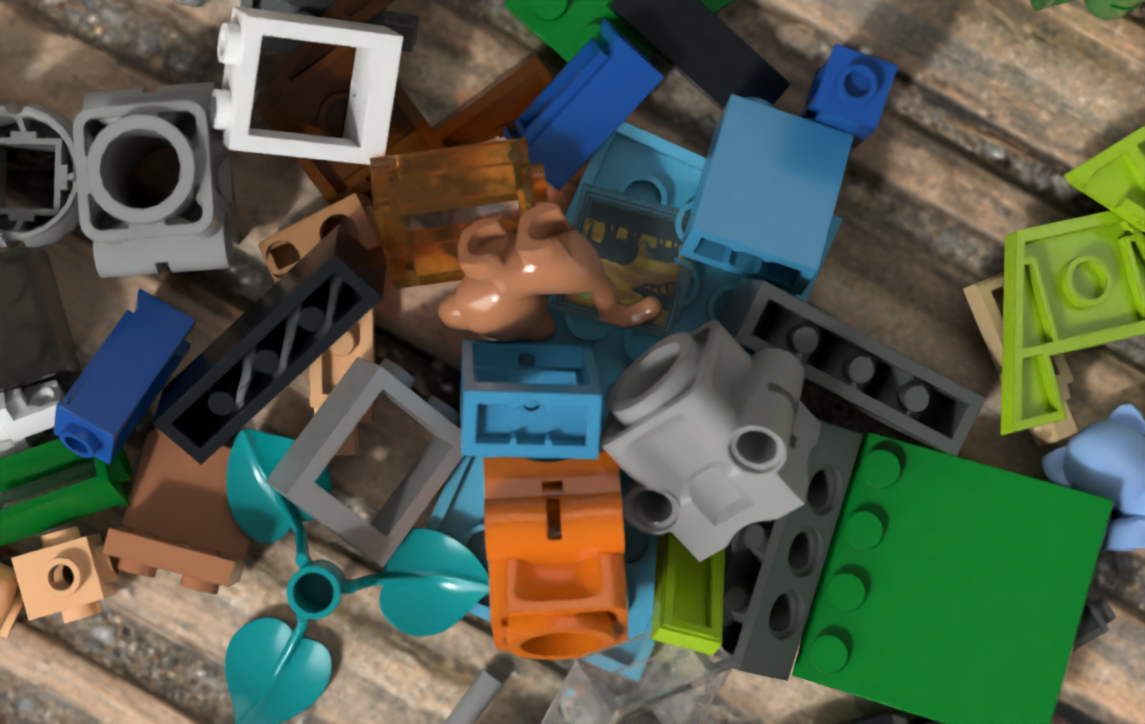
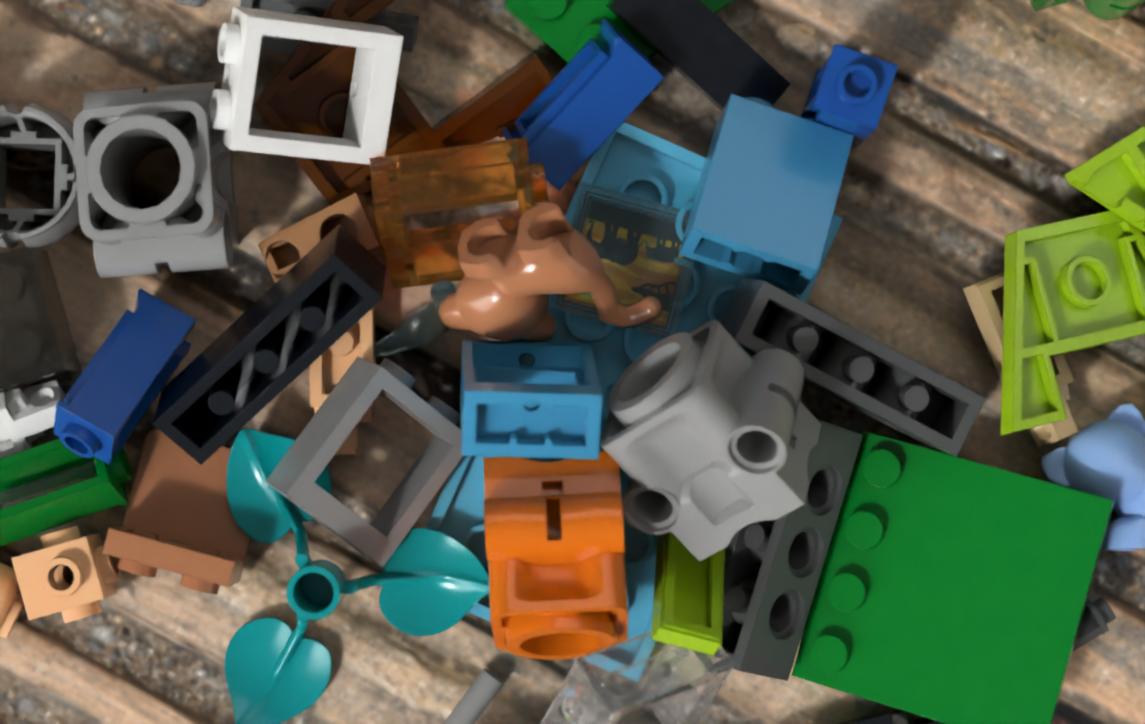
none -> clear light blue bar [375,280,456,357]

